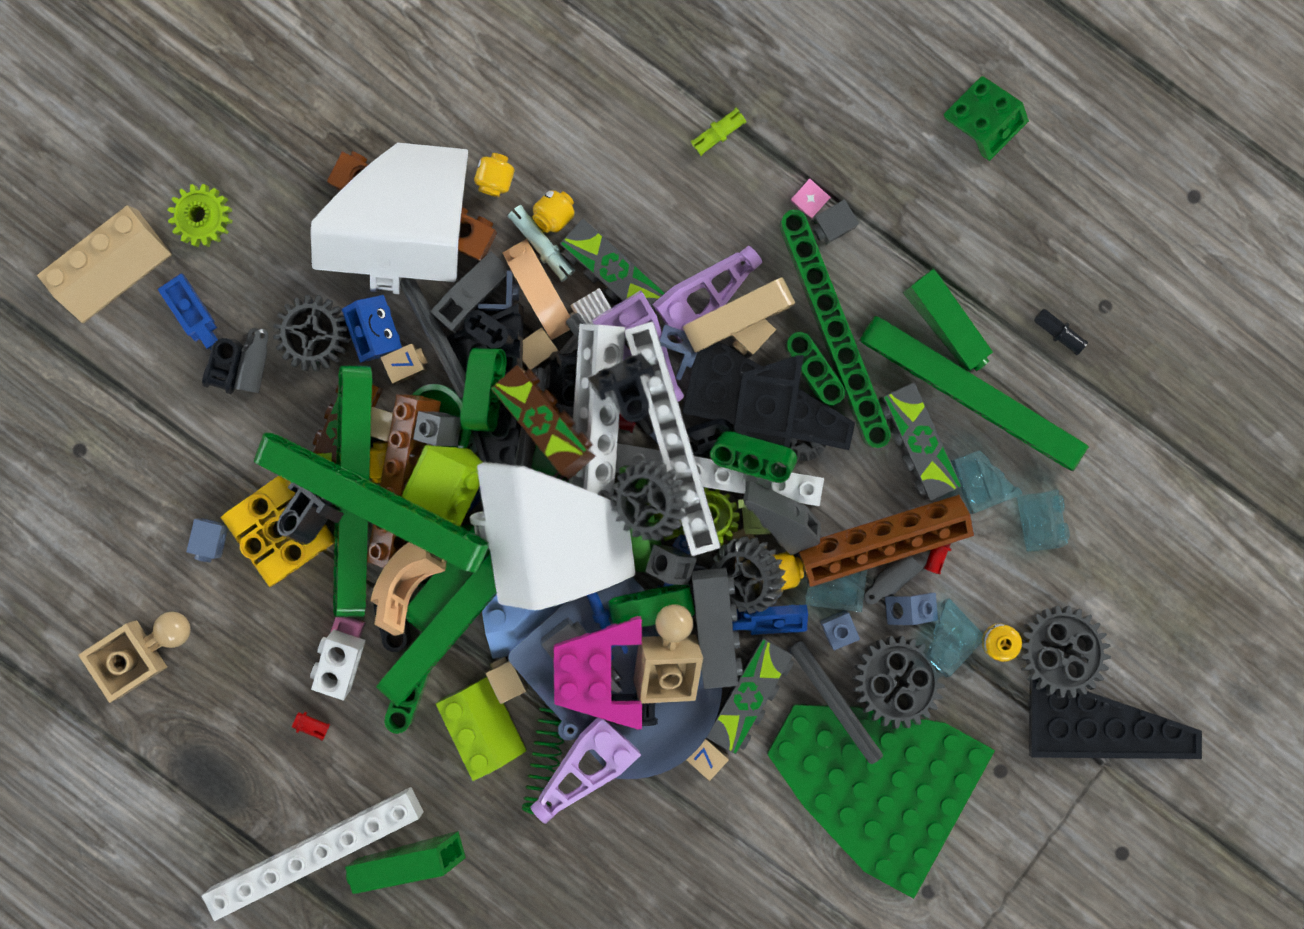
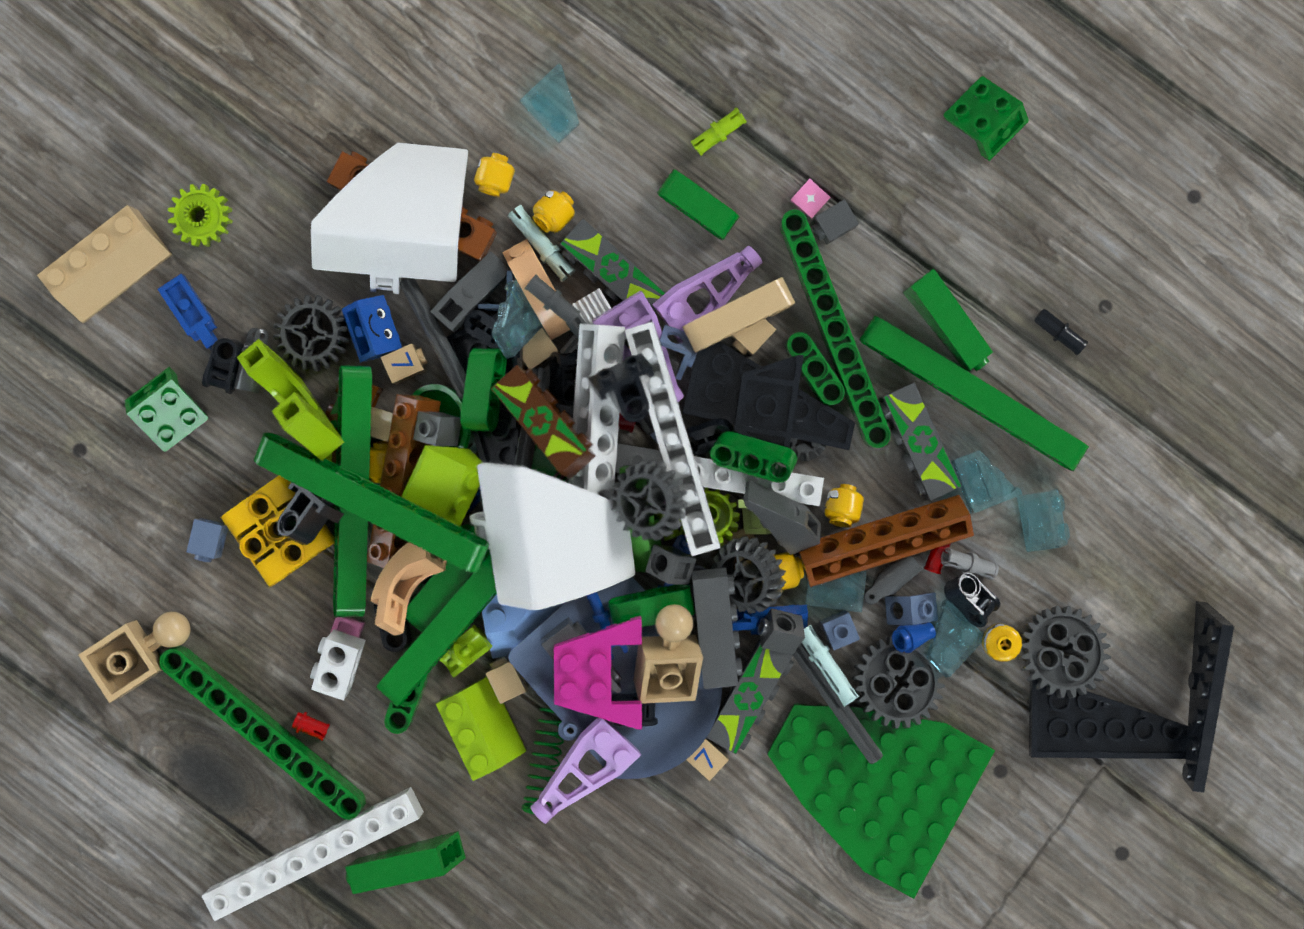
none -> bracket [125,367,208,452]
none -> green beam [159,646,366,820]
none -> lime arch [237,339,344,461]
none -> lime hips [439,625,493,678]
none -> clear light blue wing [492,280,543,358]
none -> clear light blue wing [520,63,580,144]
none -> dark grey pin [524,274,581,325]
none -> green beam [657,169,740,240]
none -> dark grey brick [757,608,805,655]
none -> light aqua pin [802,625,859,707]
none -> yellow head [824,484,864,528]
none -> blue cone [892,622,936,653]
none -> light grey pin [941,548,999,580]
none -> black piece [944,573,1001,628]
none -> black wing [1182,601,1234,793]

